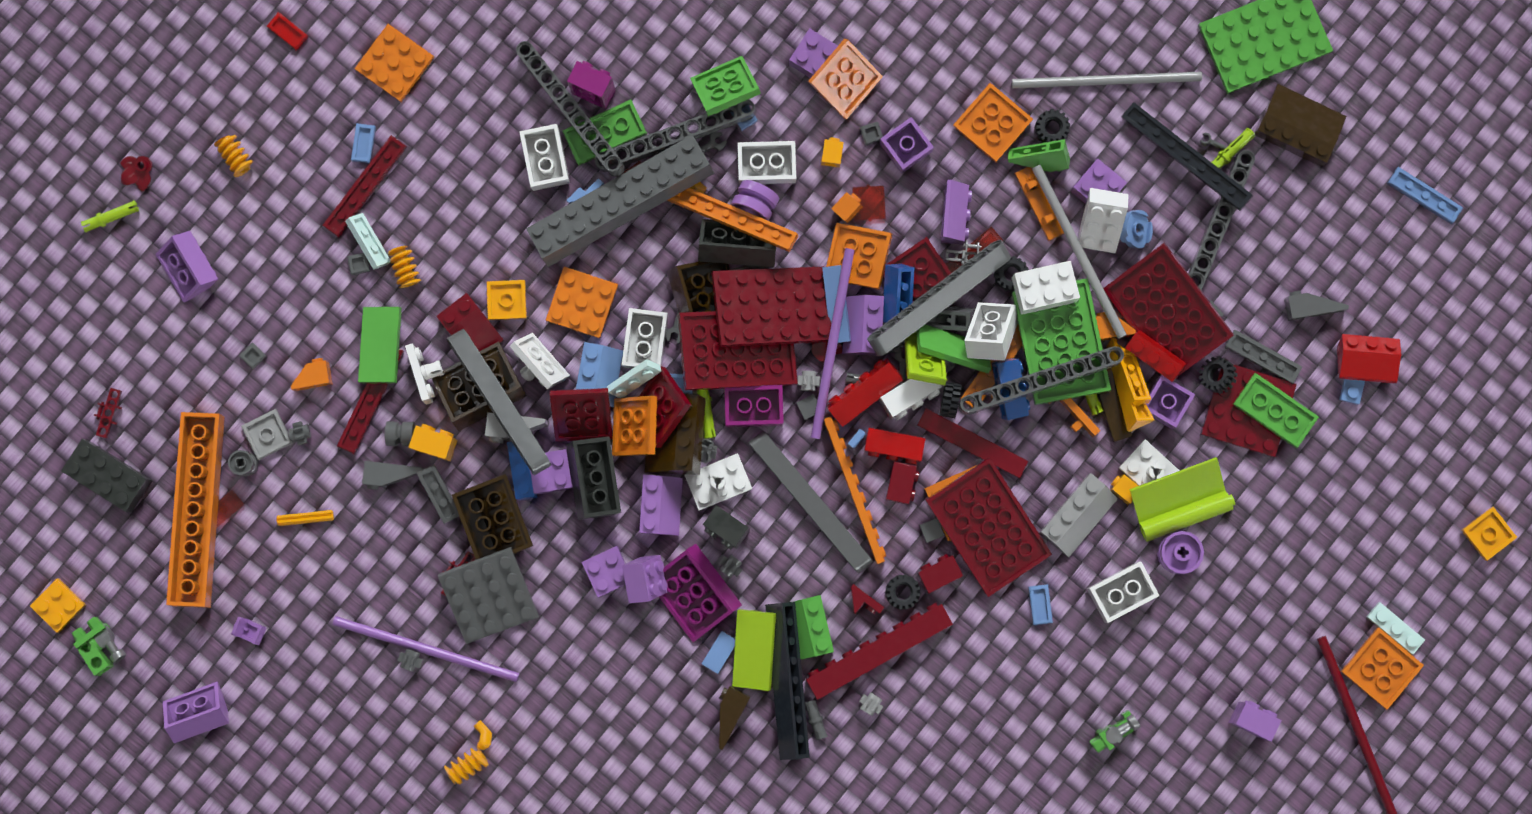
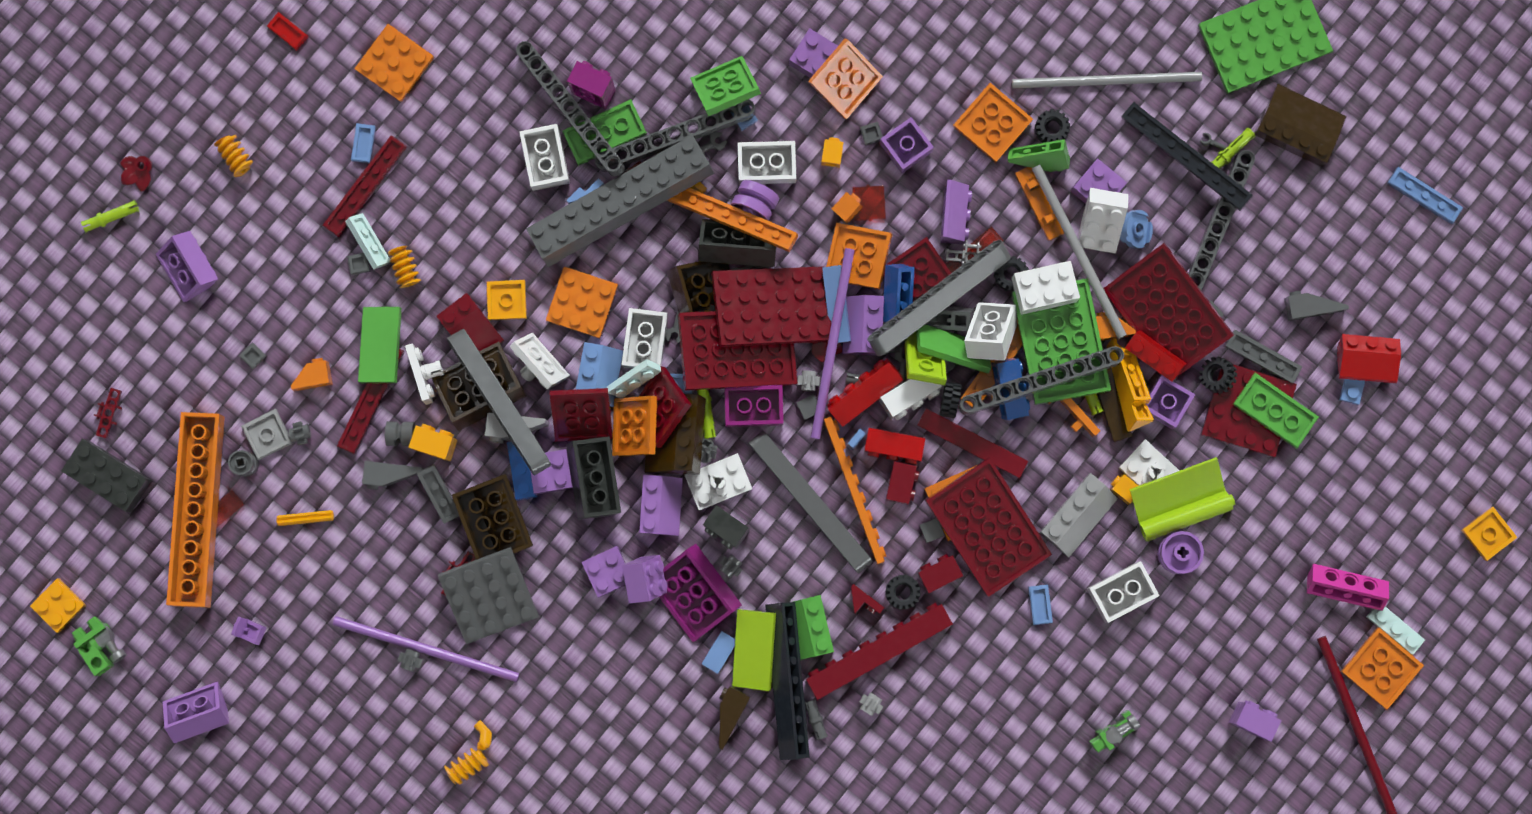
none -> dark pink brick [1307,564,1389,611]

